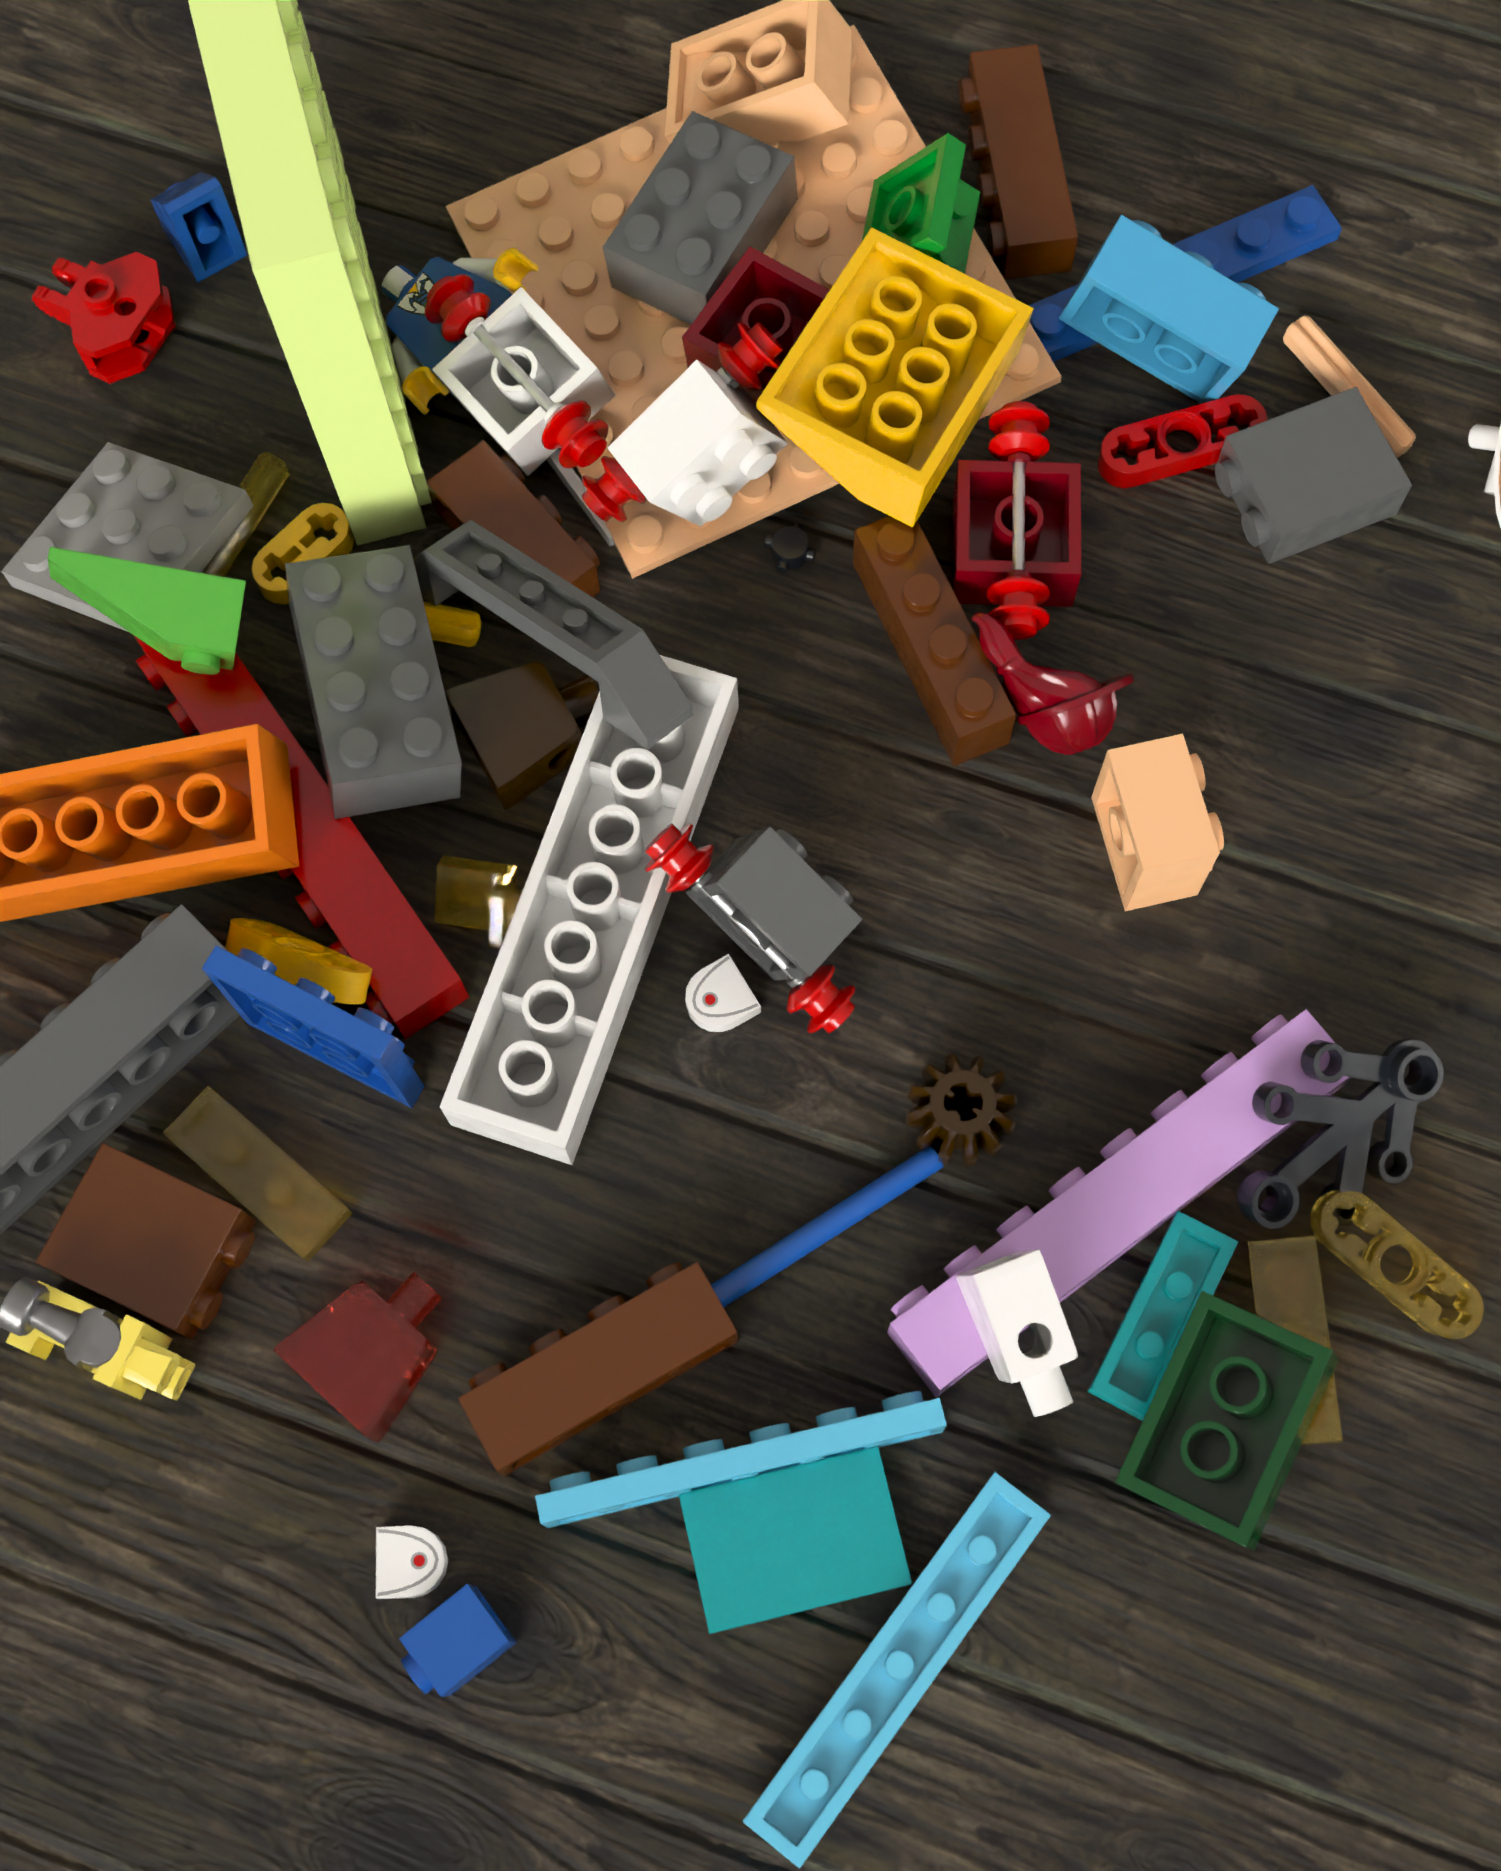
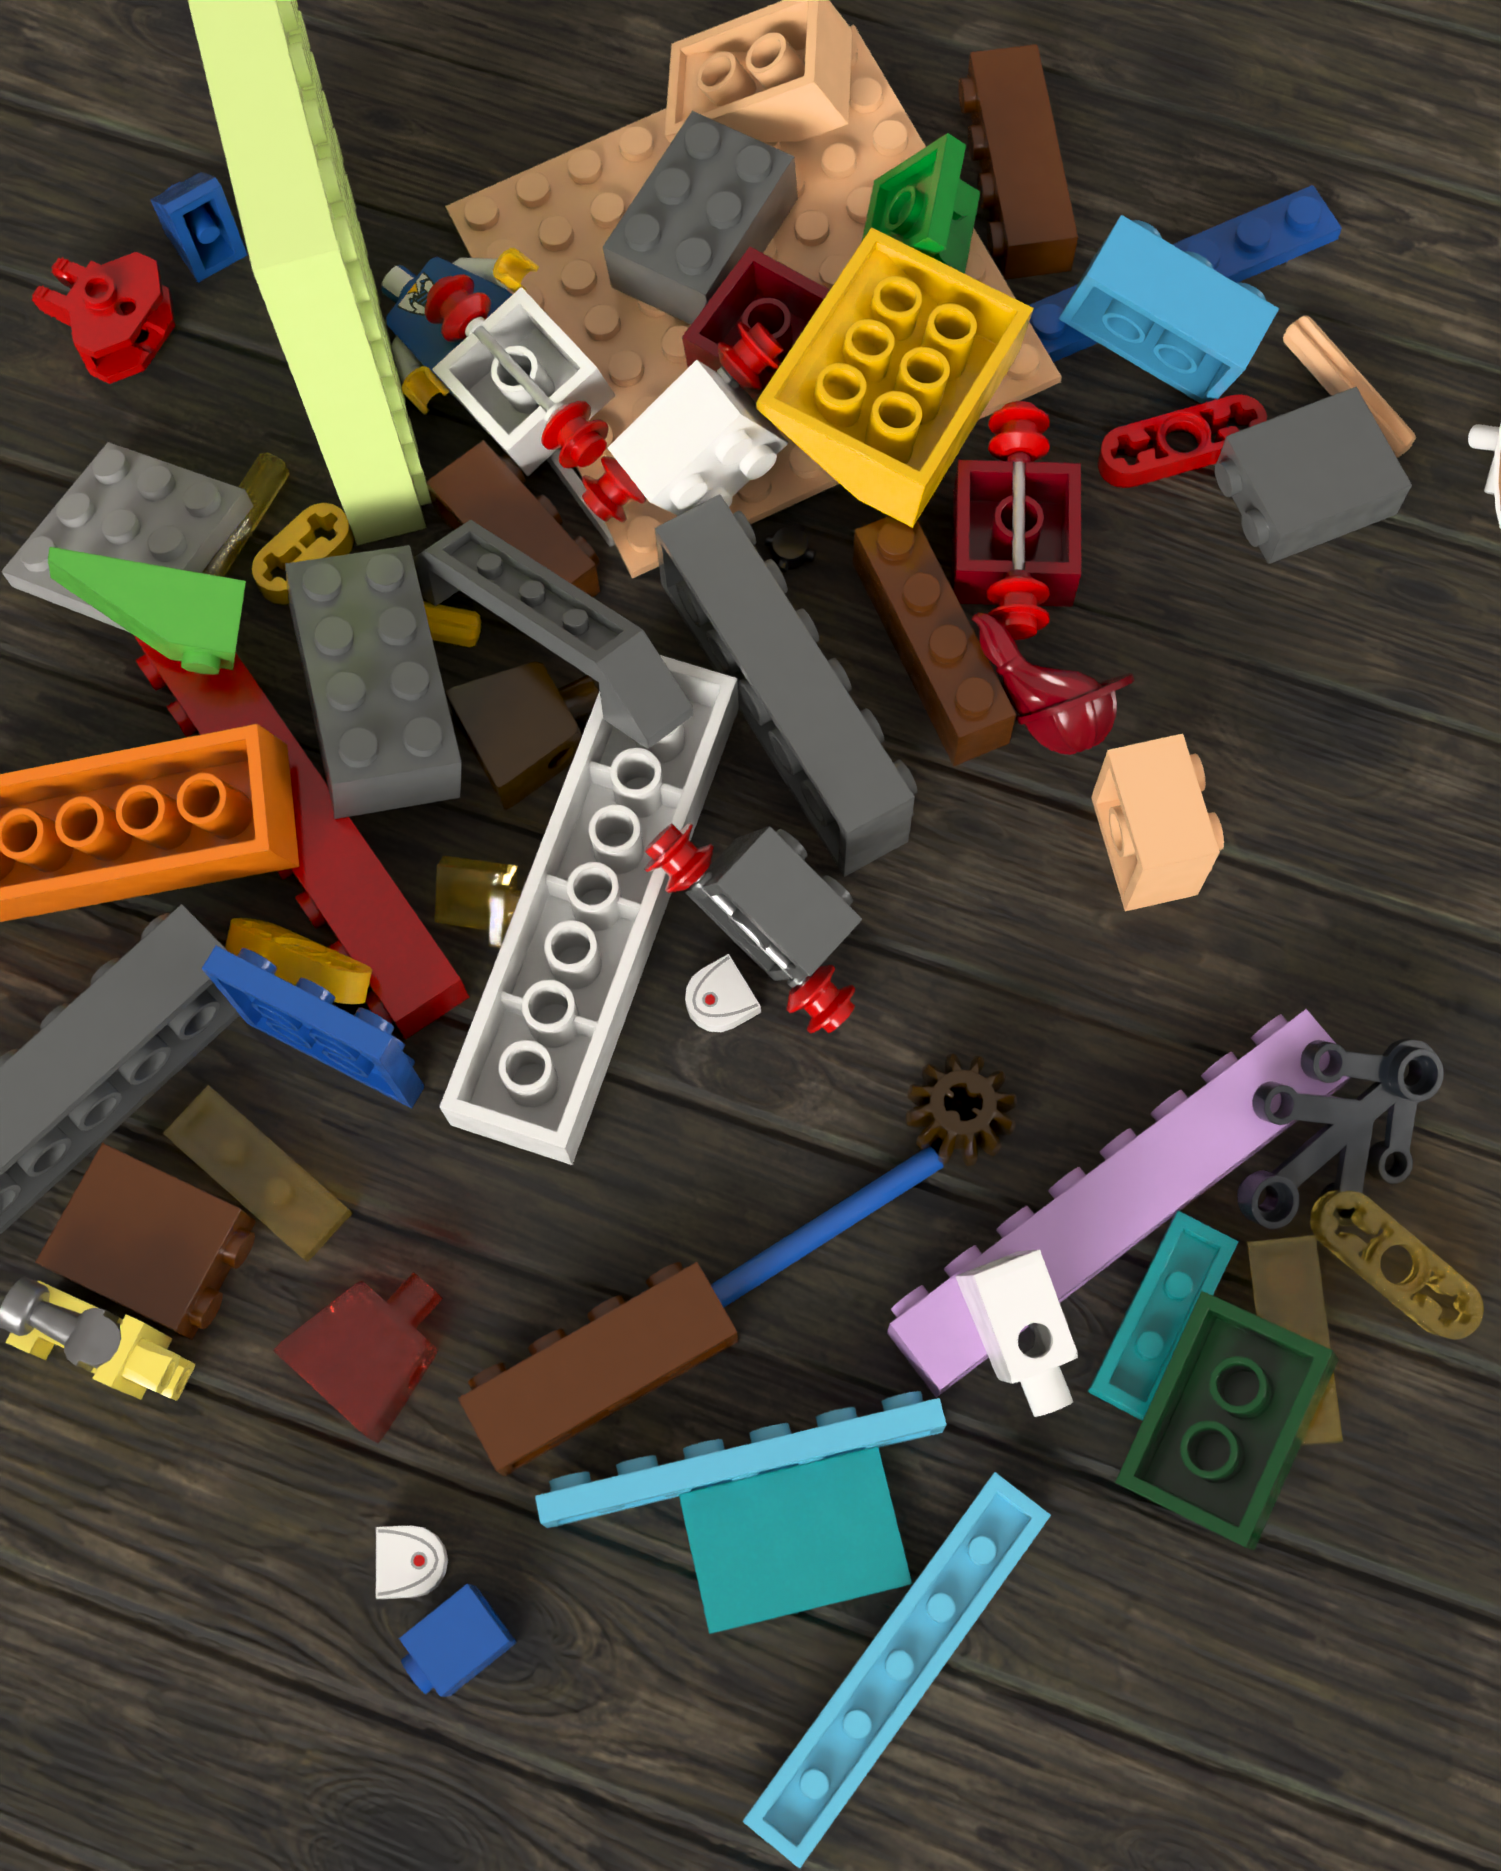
none -> dark grey brick [655,494,917,877]

